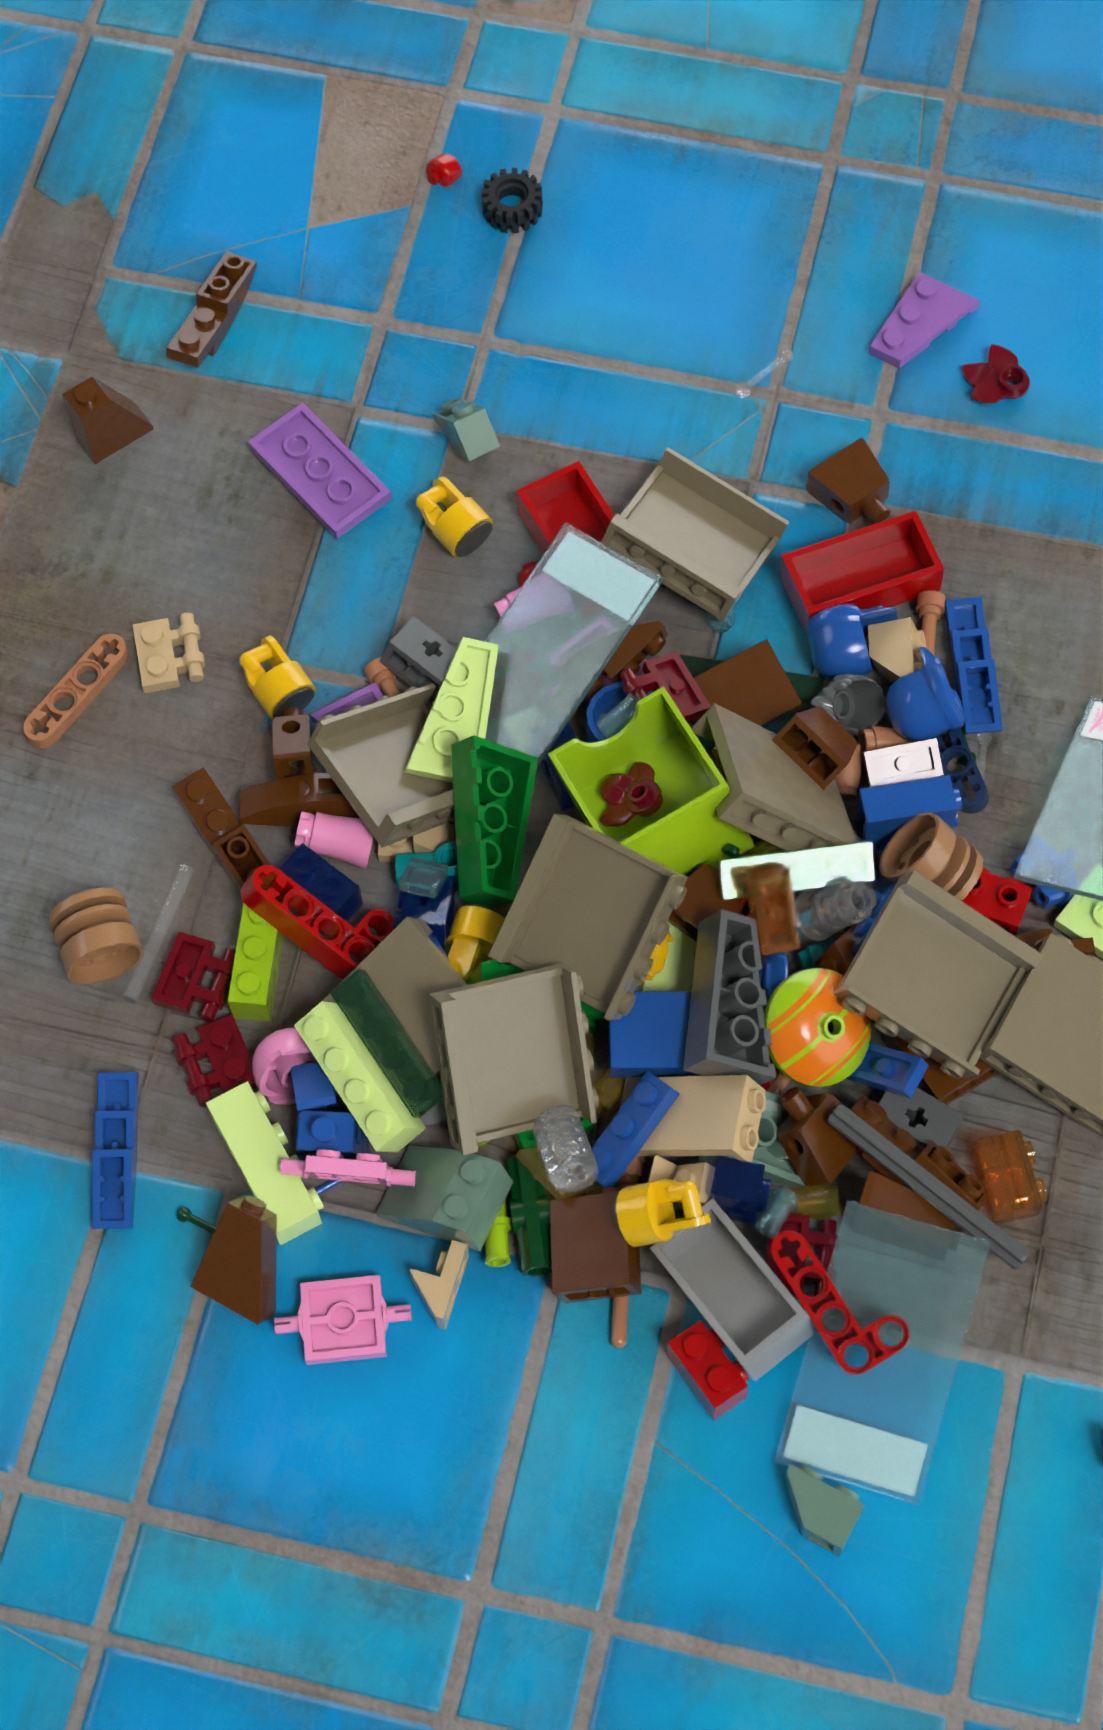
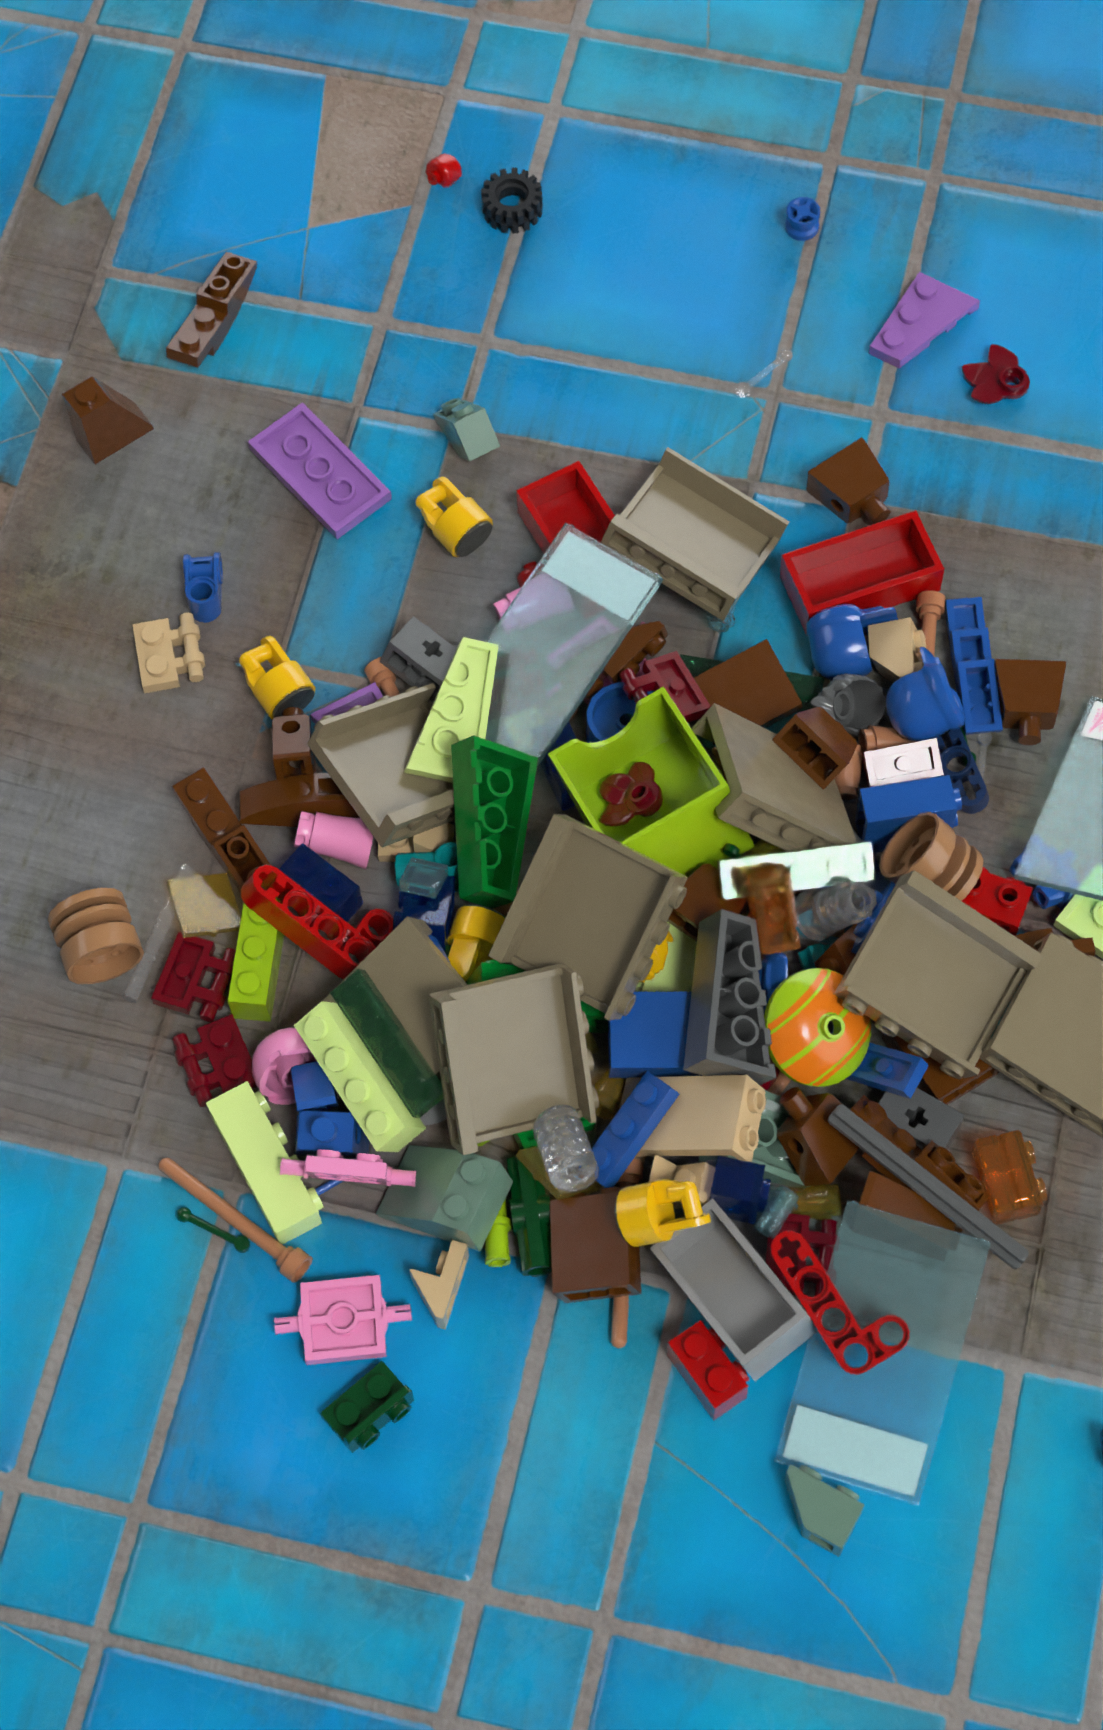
nougat beam [23,633,129,749] -> none
blue slope [92,1072,139,1229] -> none
reddish brown slope [190,1196,277,1325] -> none
clear light blue pin [596,693,639,738] -> none
none -> nougat piece [159,1158,313,1283]
none -> clear yellow piece [166,873,241,938]
none -> blue piece [183,552,223,623]
none -> dark green bracket [320,1361,414,1453]
none -> blue wheel [785,197,820,241]
none -> reddish brown torso [995,659,1066,746]

